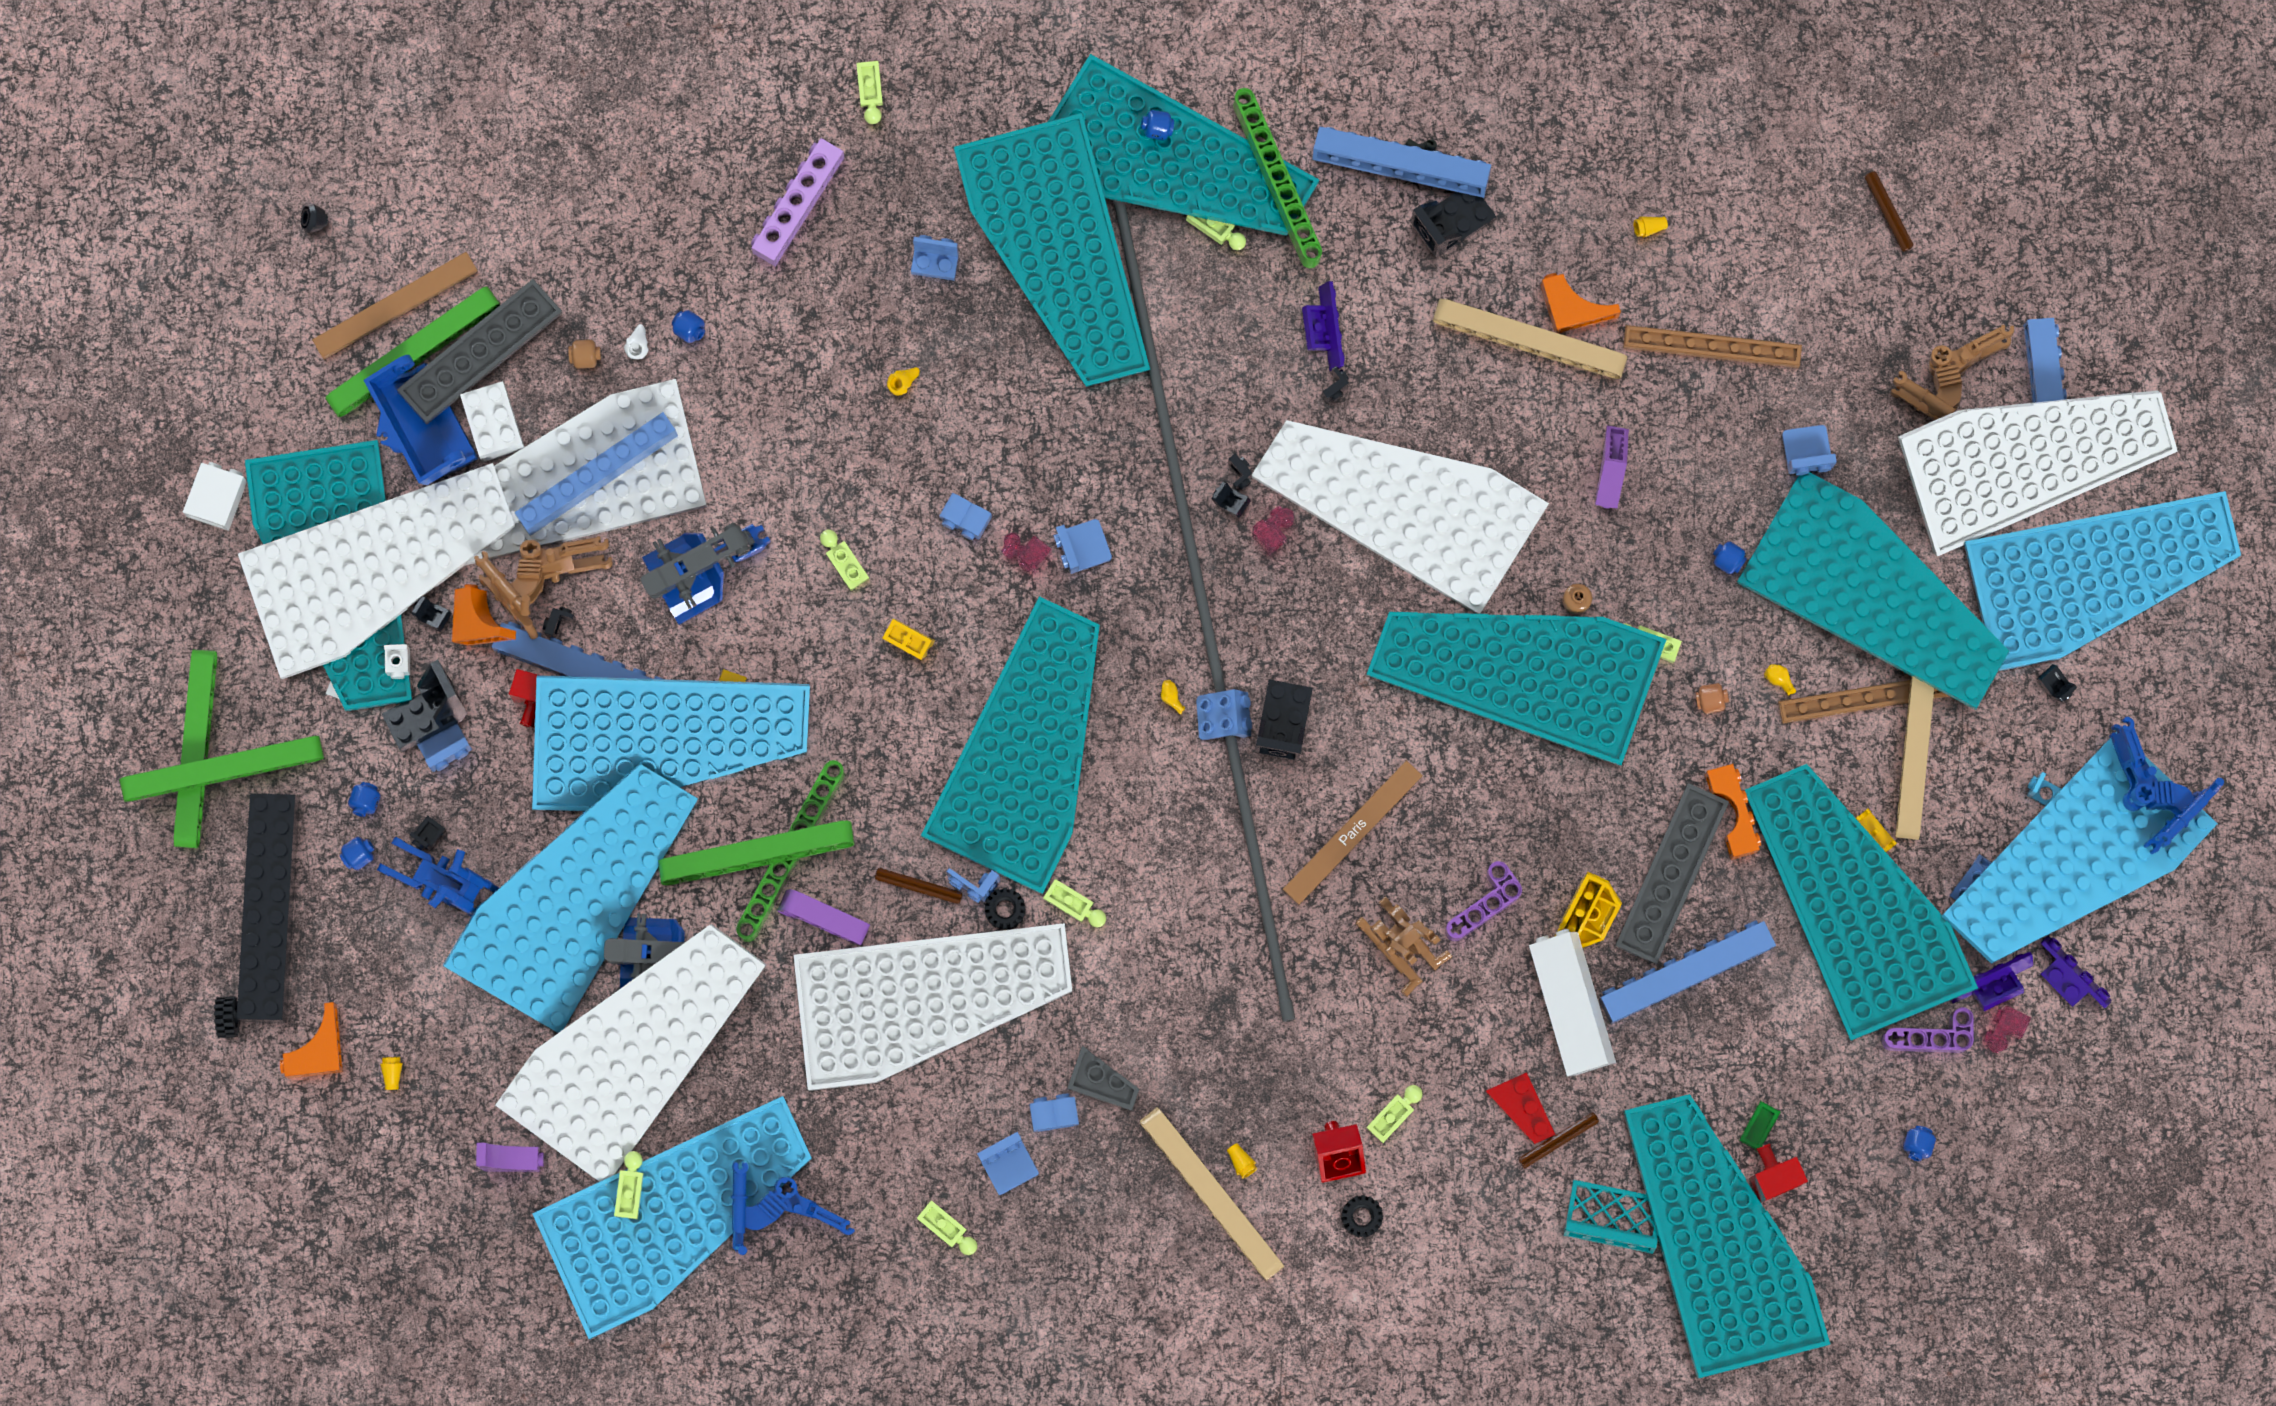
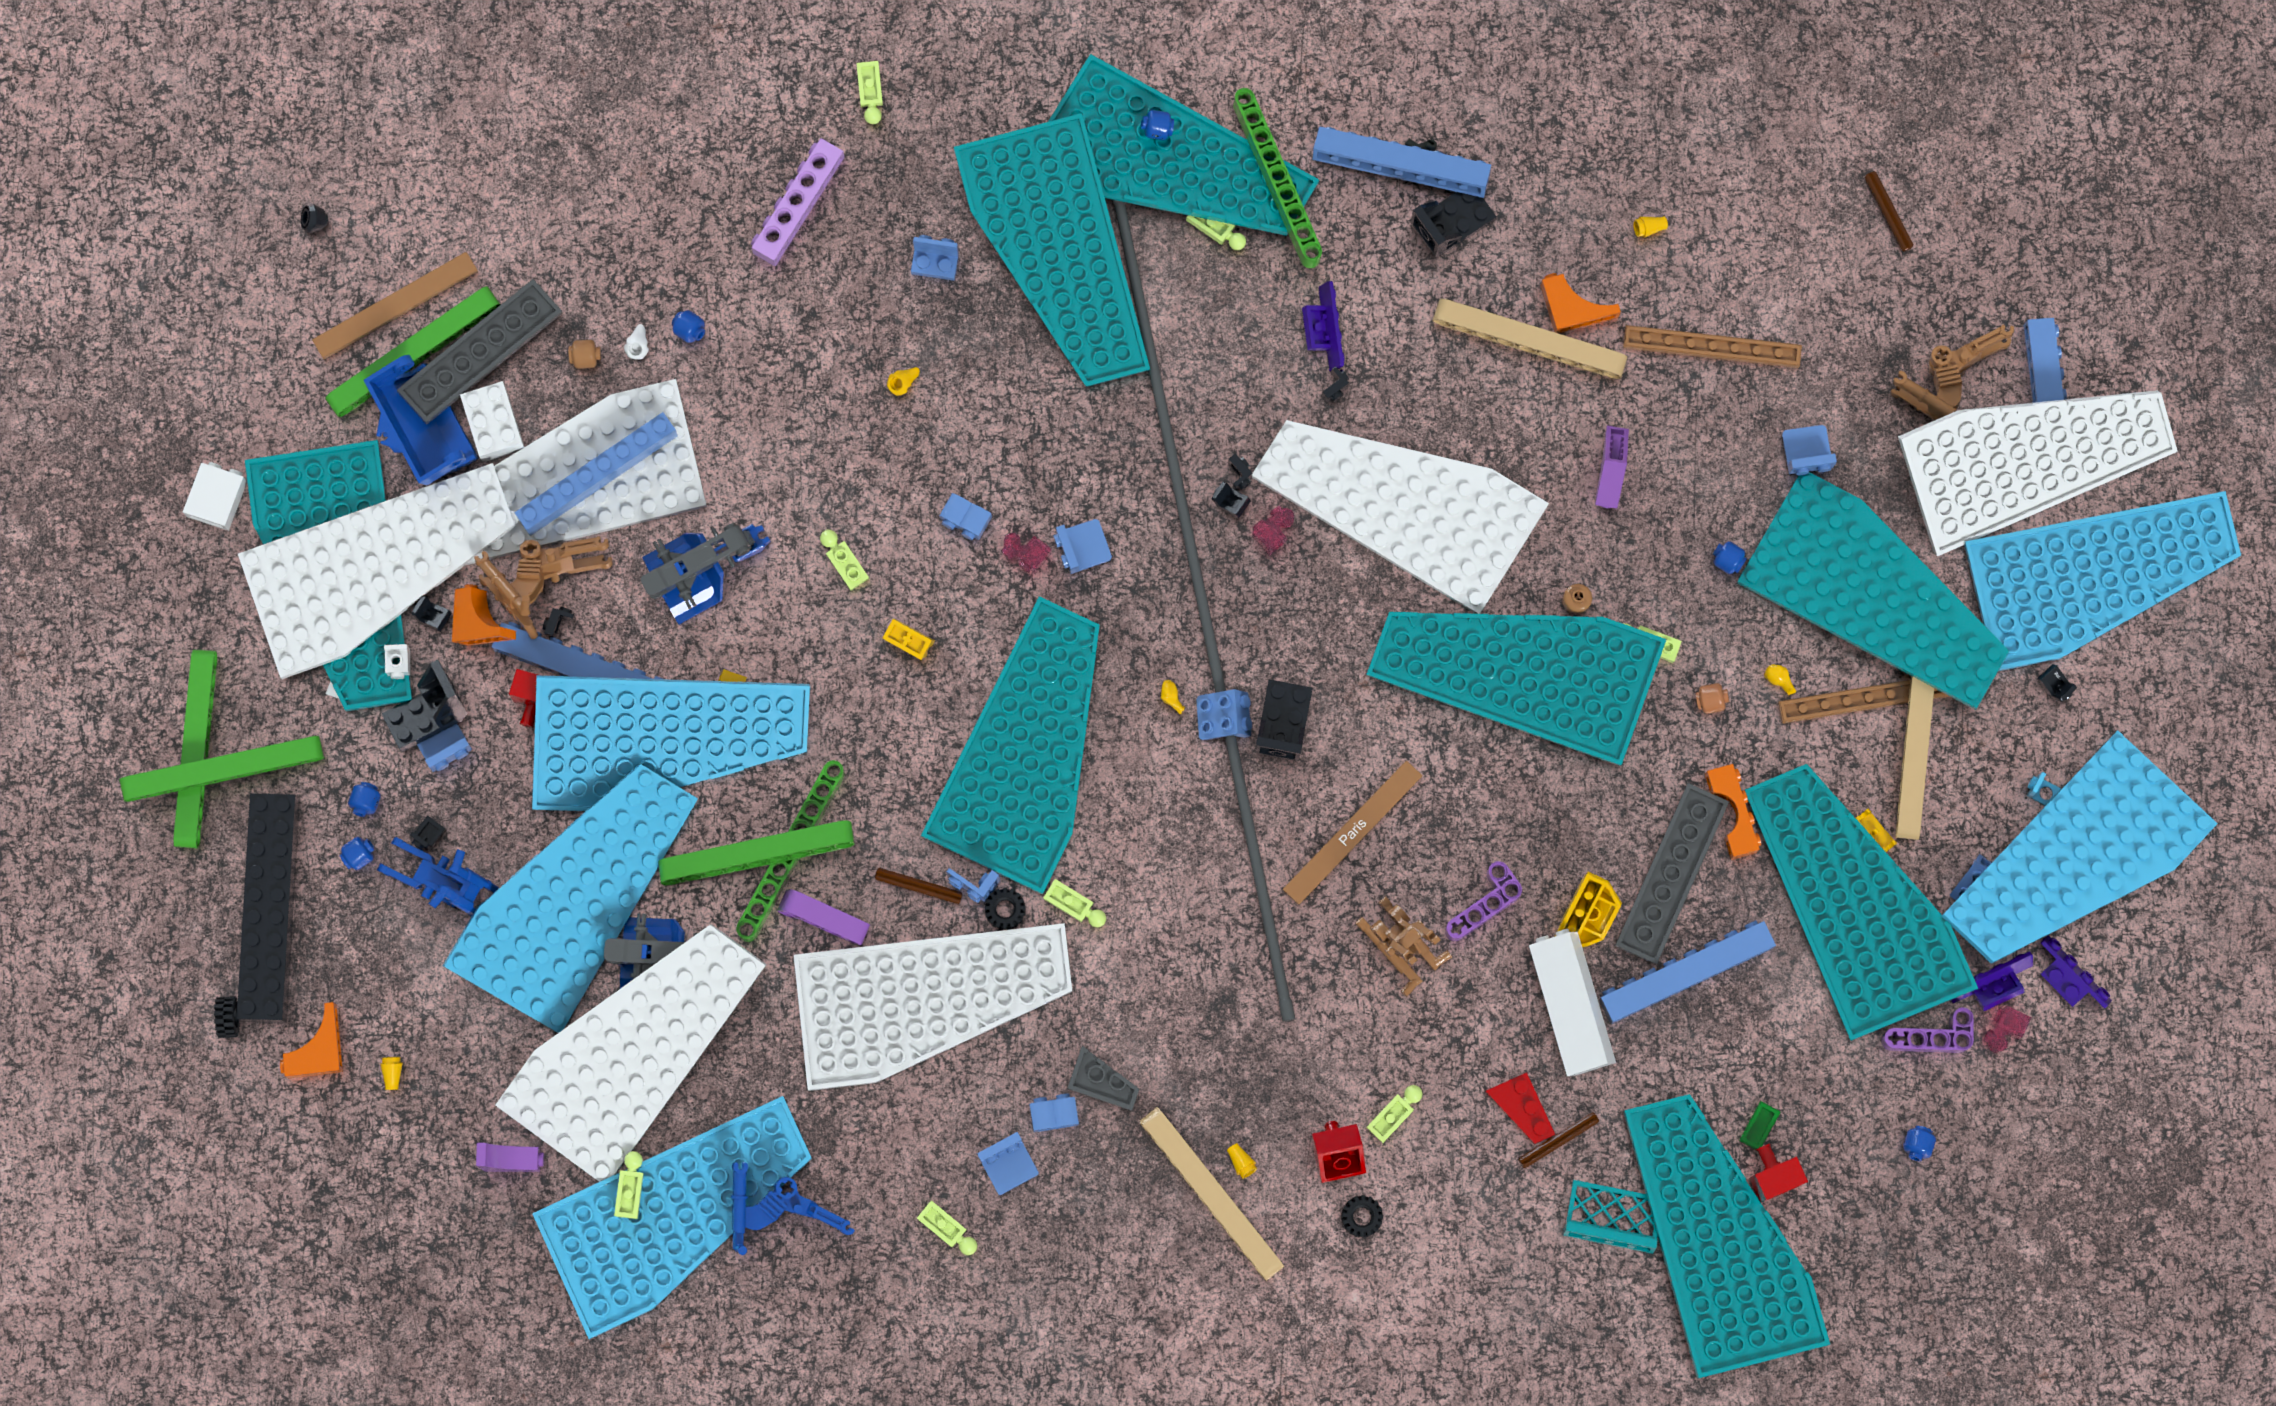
blue piece [2109,717,2224,854] -> none

